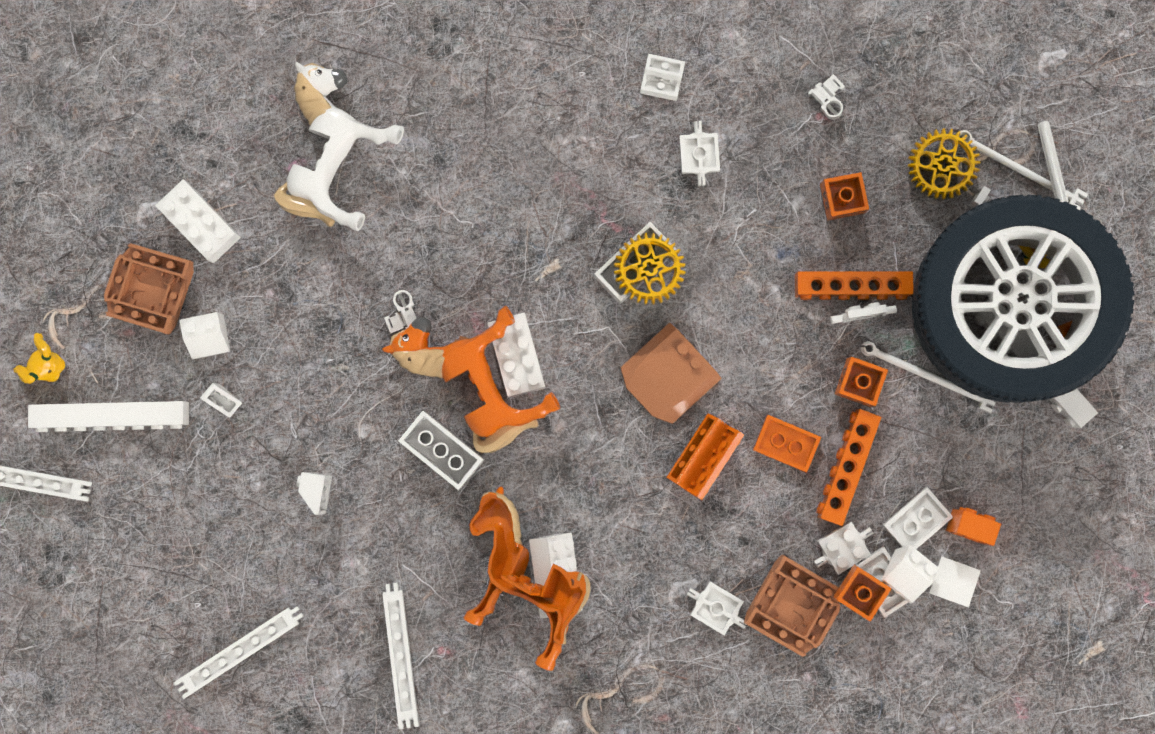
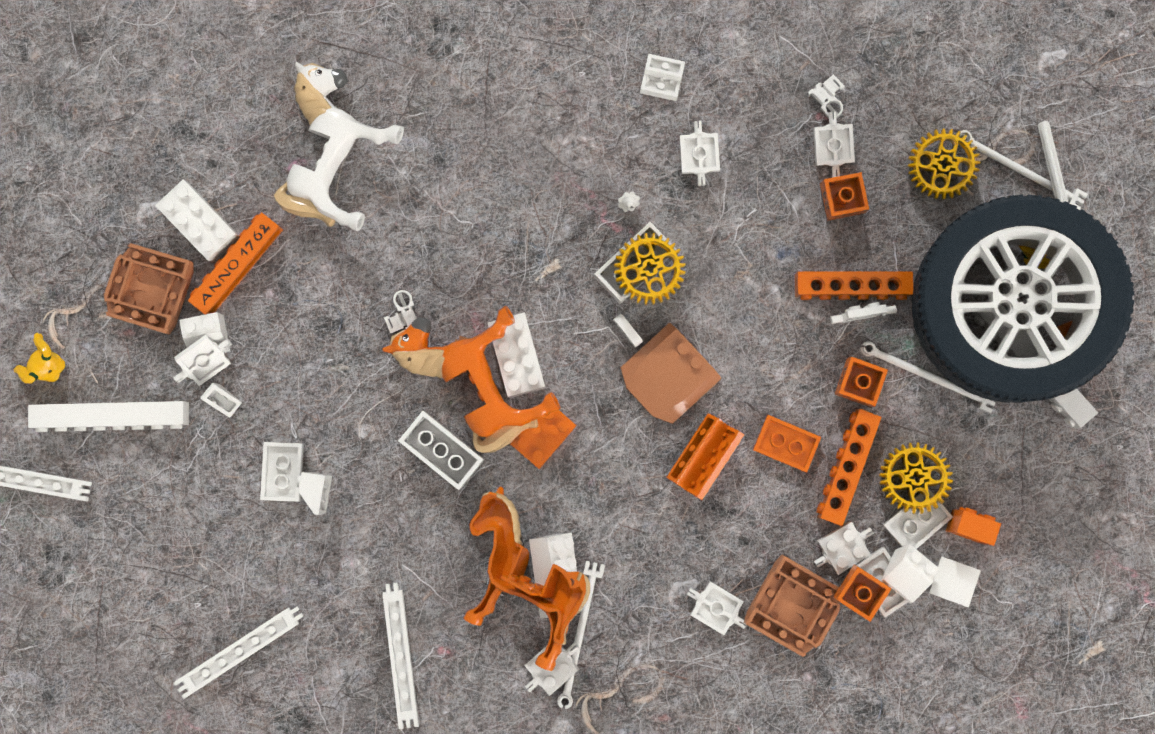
white plate [969,186,991,208] -> none
none -> white plate [173,335,232,386]
none -> orange brick [188,212,283,315]
none -> white plate [260,442,304,502]
none -> orange plate [510,410,577,469]
none -> white plate [524,642,580,696]
none -> white hinge [557,561,605,709]
none -> white beam [613,313,643,348]
none -> white plant [618,192,640,212]
none -> white plate [813,112,855,178]
none -> yellow gear [879,442,953,514]

